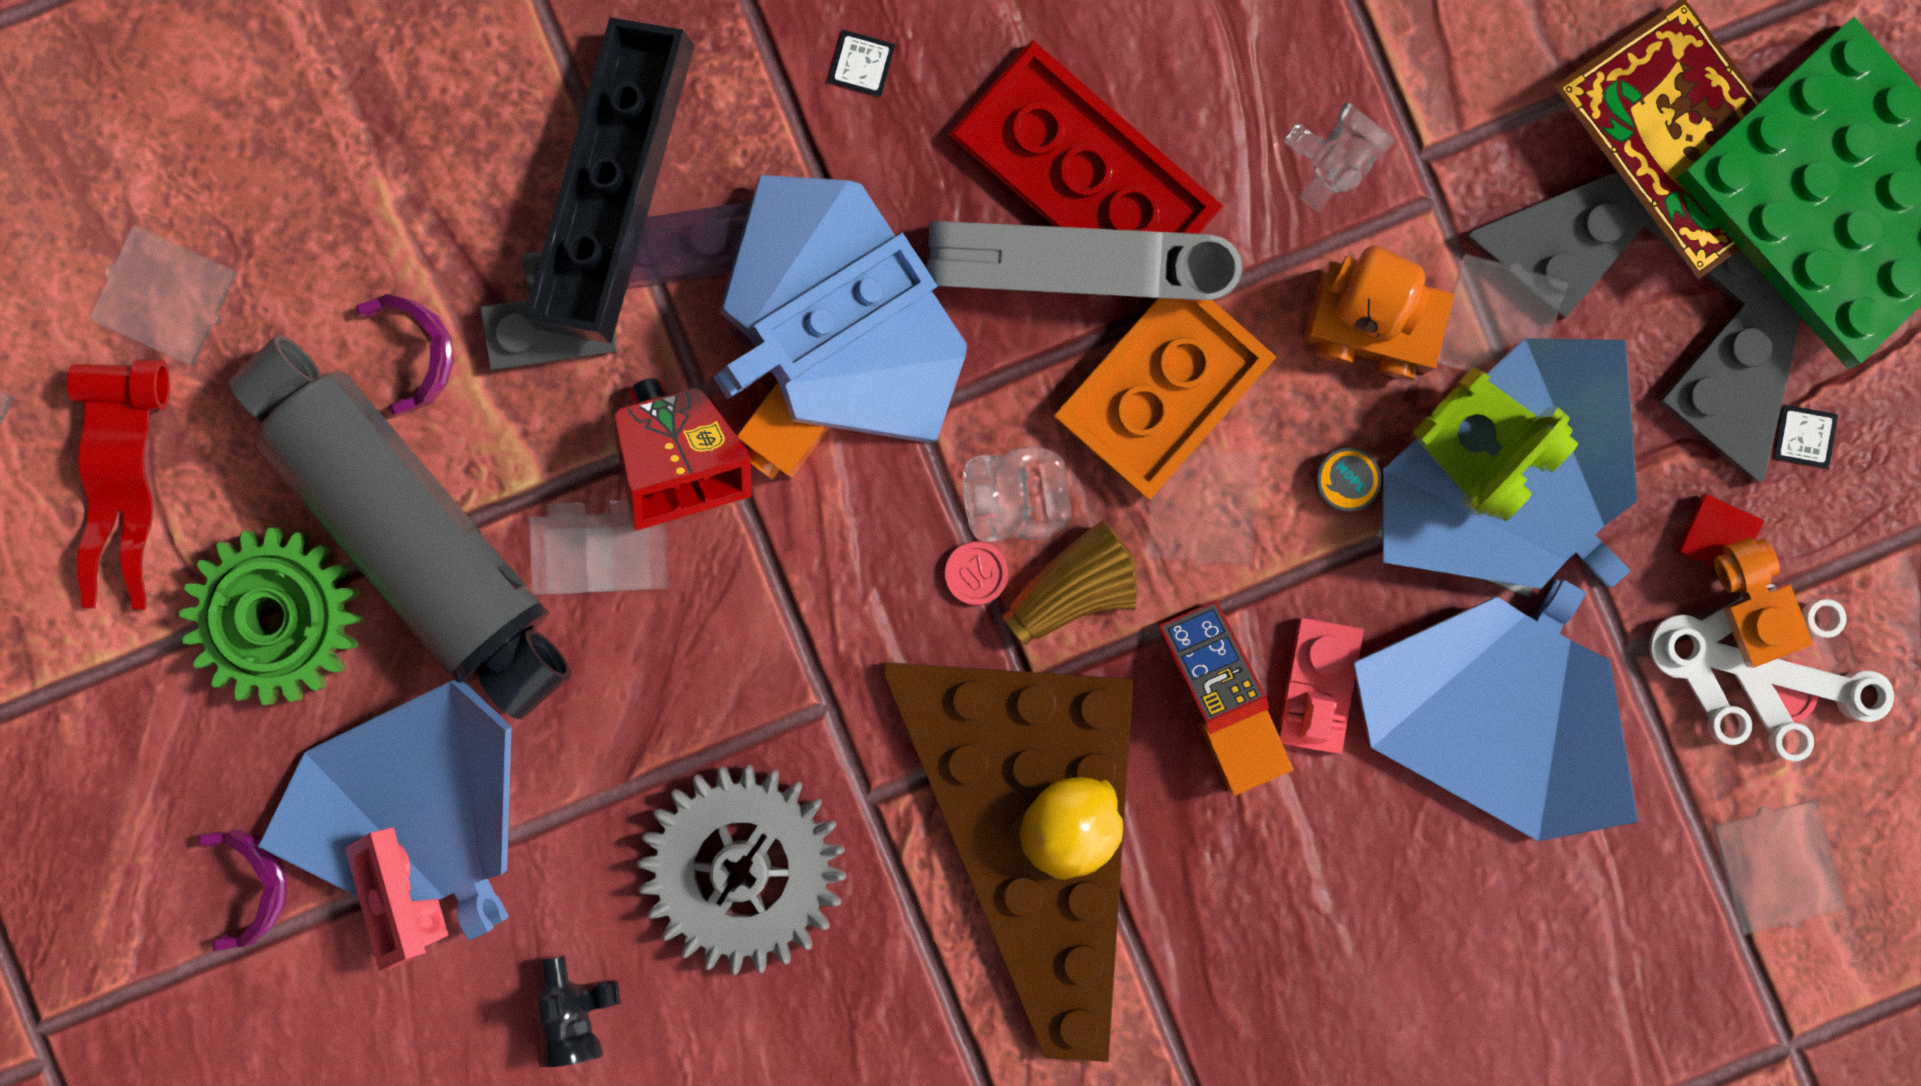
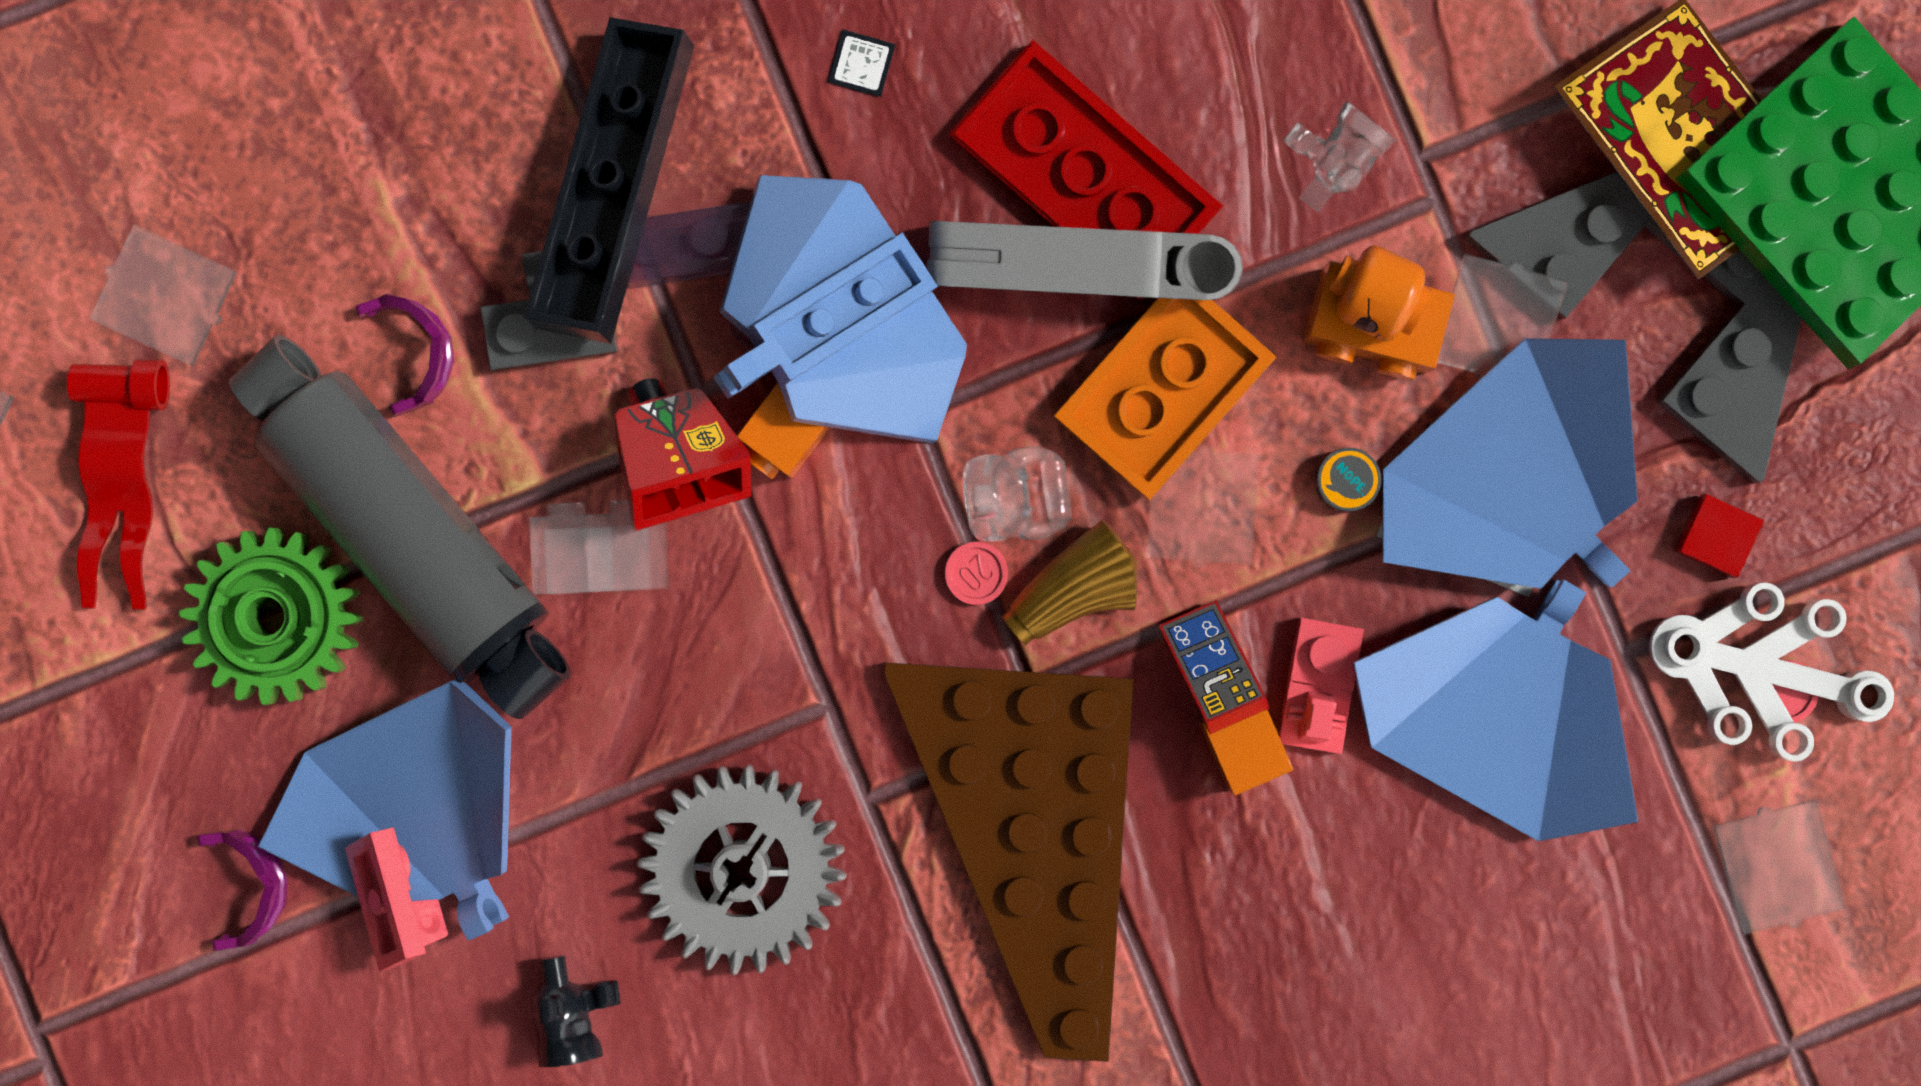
yellow hair [1019,777,1123,880] -> none
lime piece [1412,367,1579,522] -> none
orange plate [1714,537,1814,668] -> none
sticker [1774,404,1839,469] -> none

